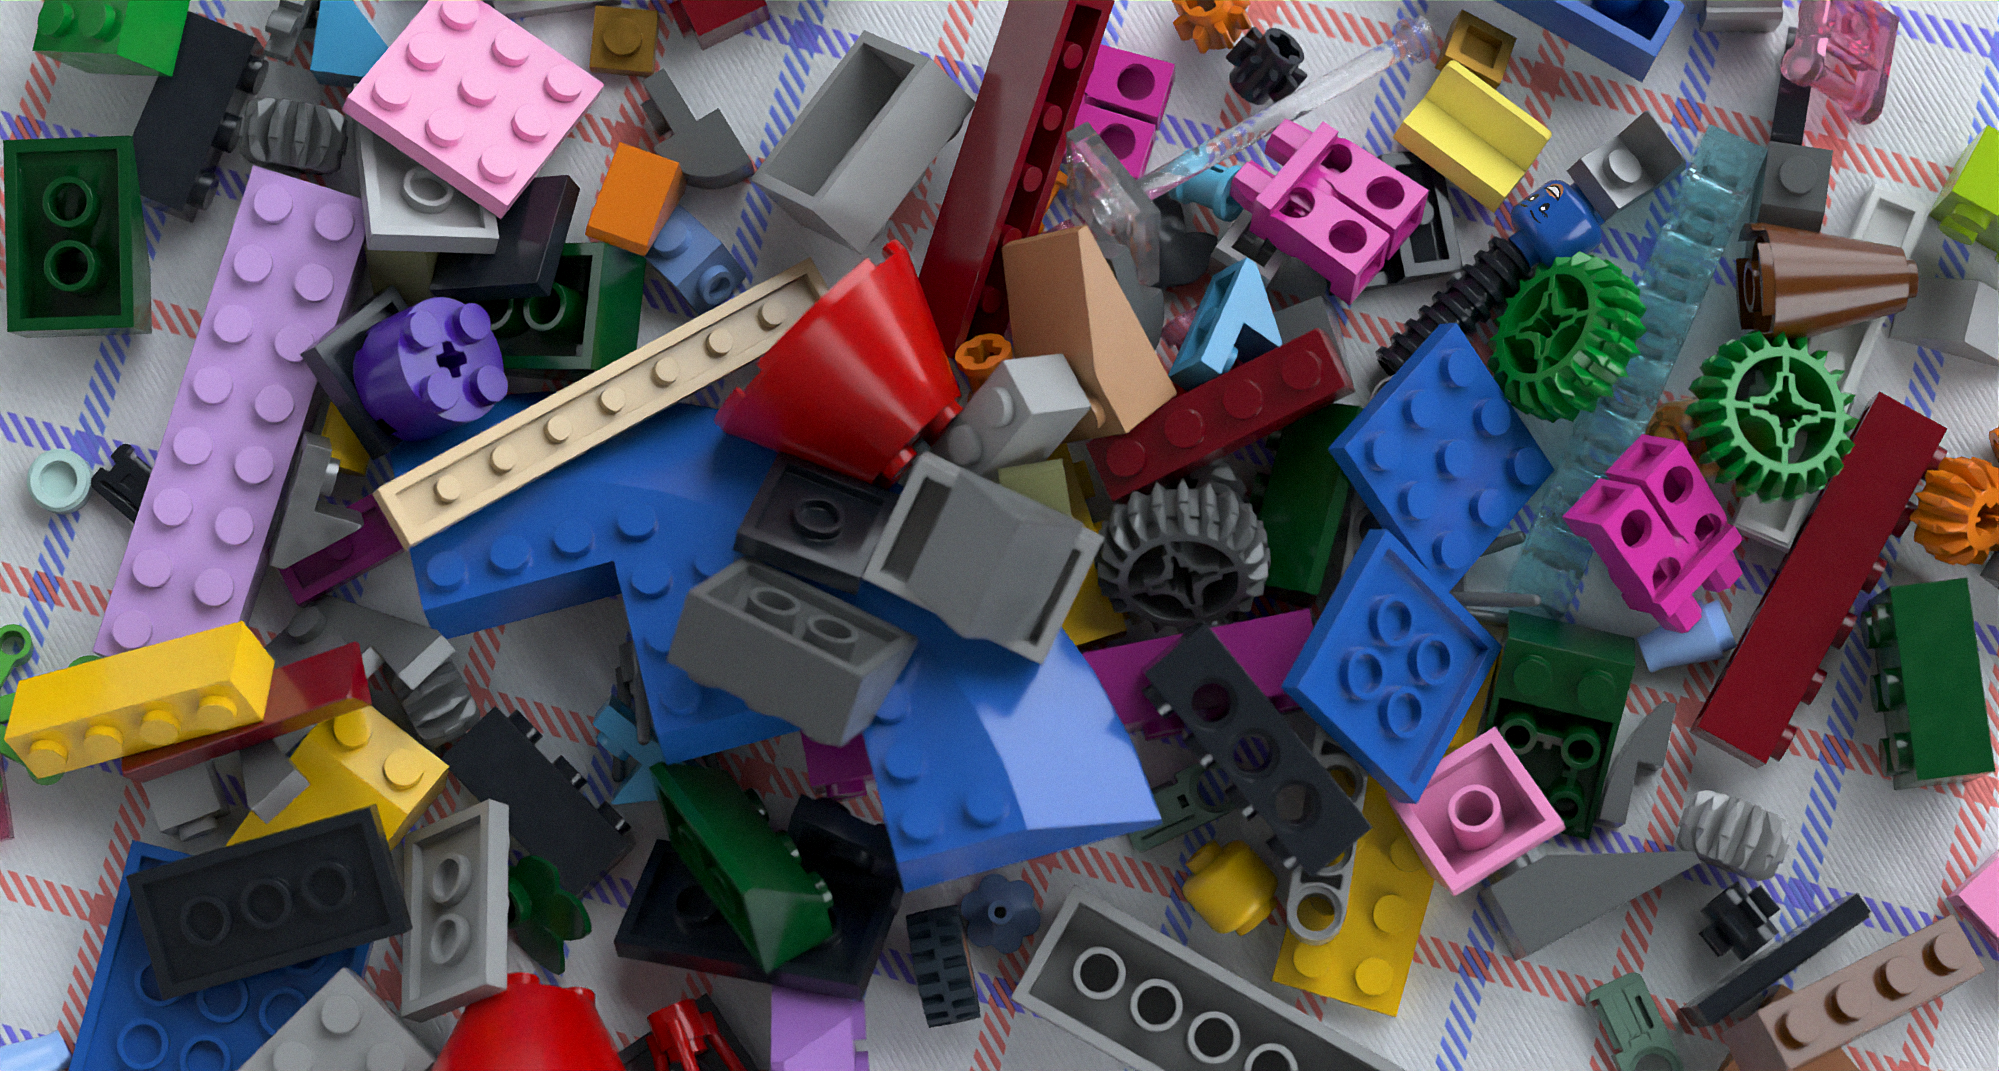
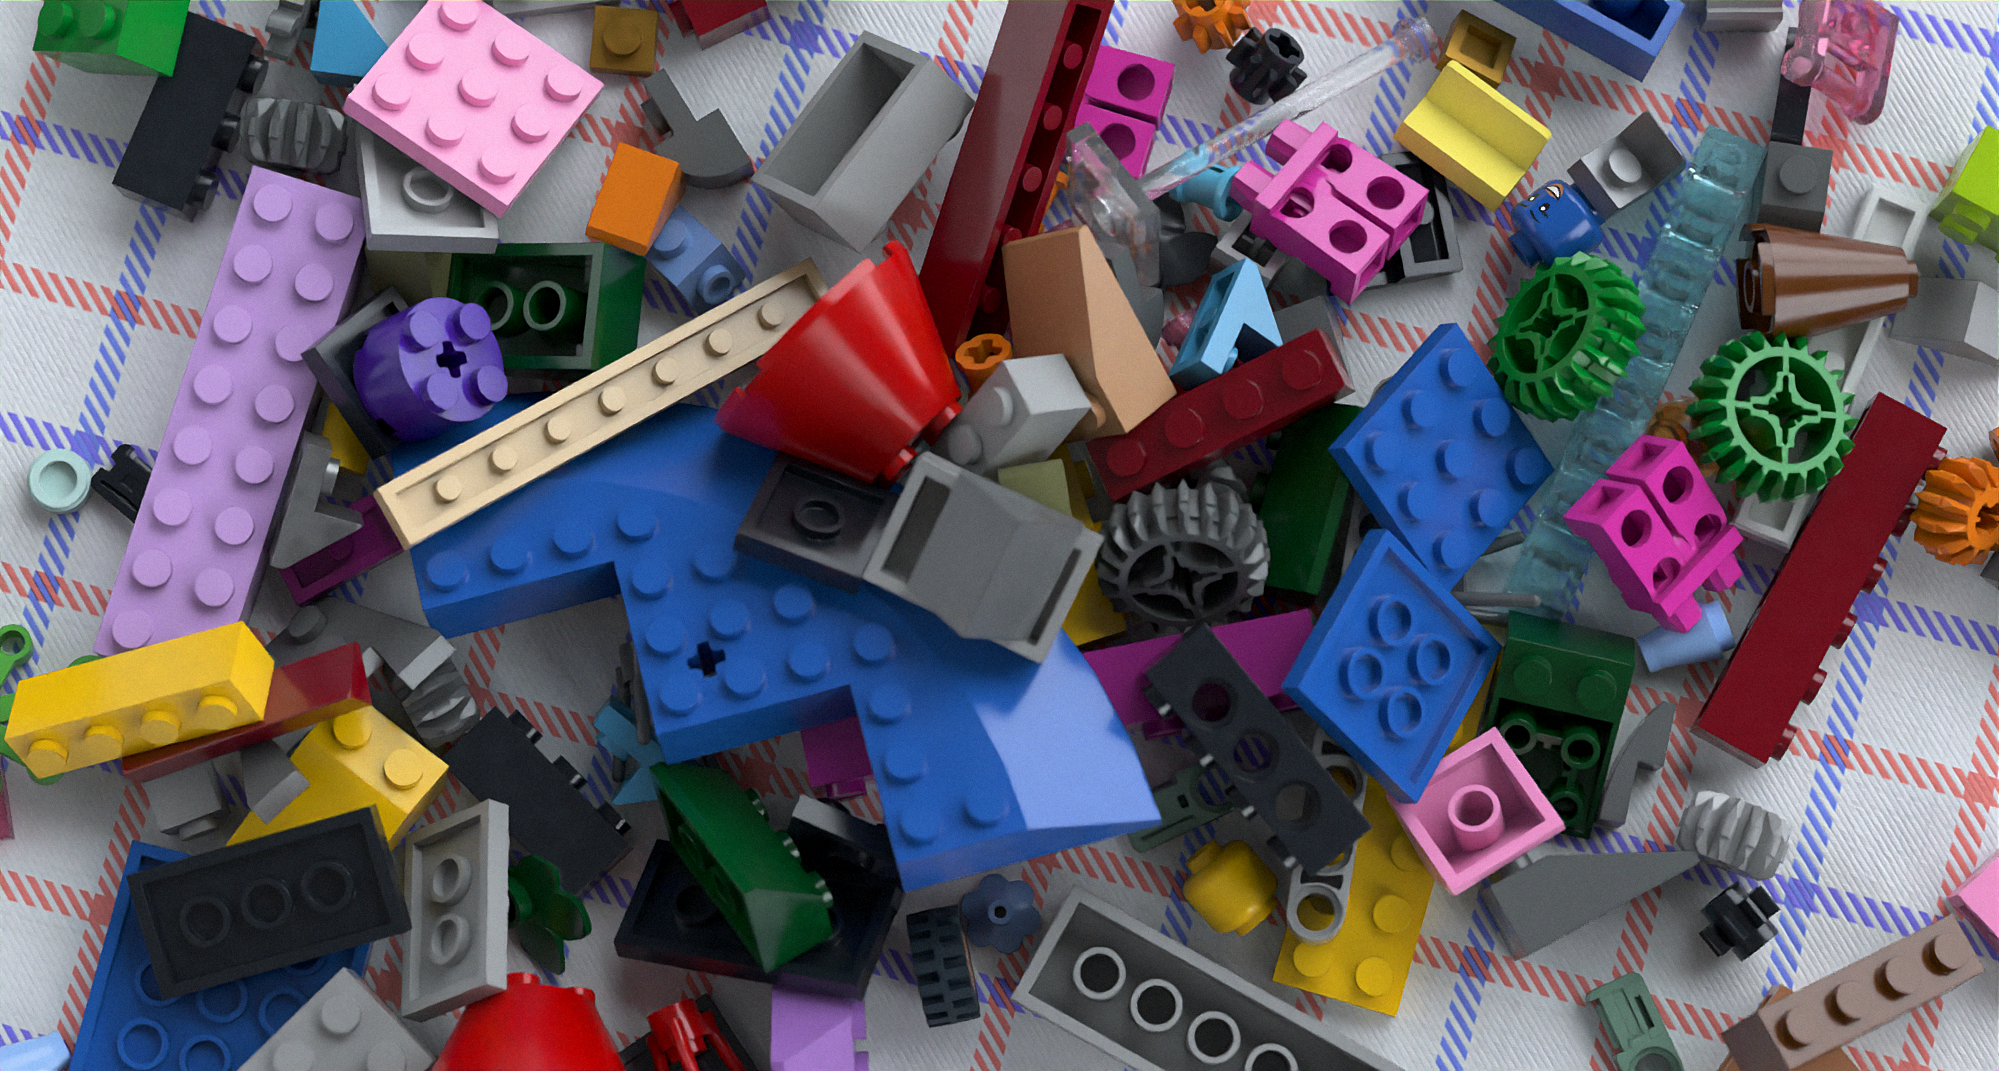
dark green slope [3,135,152,338] -> none
black tile [429,175,580,302] -> none
dark grey slope [666,555,919,747] -> none
black piece [1375,236,1533,376] -> none
black tile [1679,893,1871,1028] -> none
dark green brick [1861,577,1996,790] -> none

